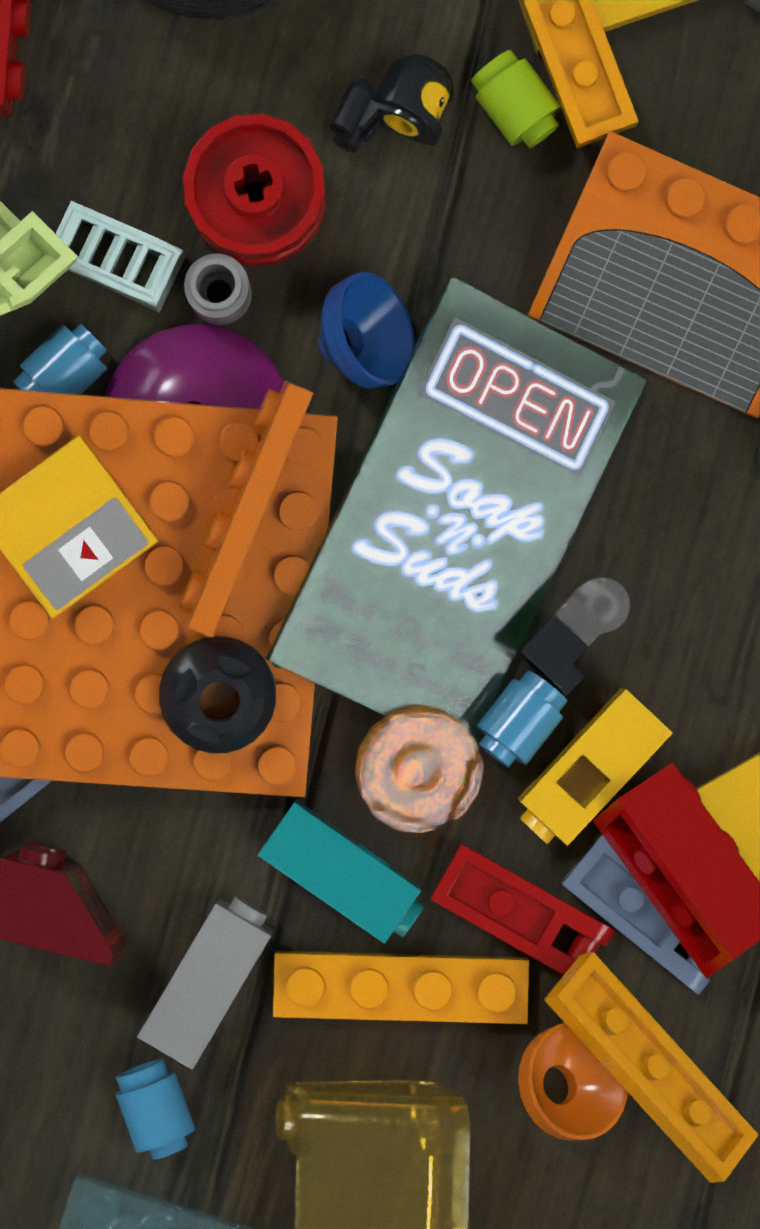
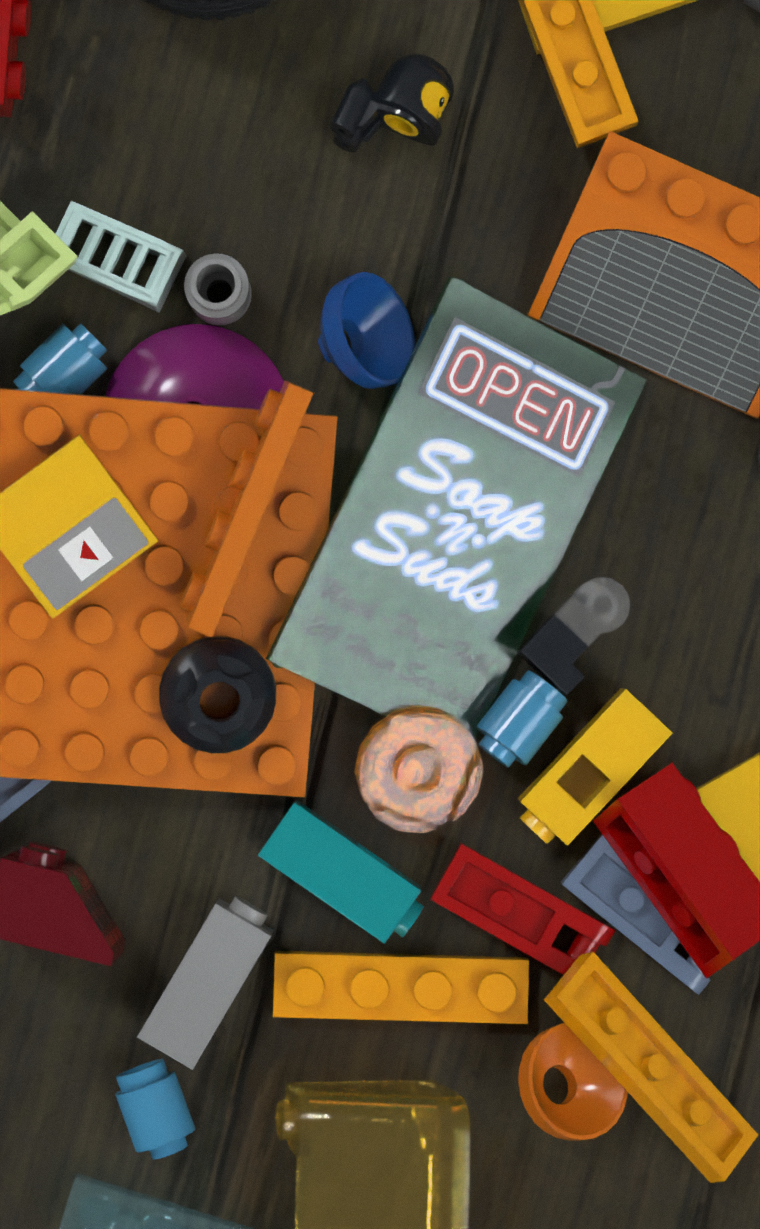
red wheel [183,114,326,268] -> none
lime brick [471,50,562,149] -> none

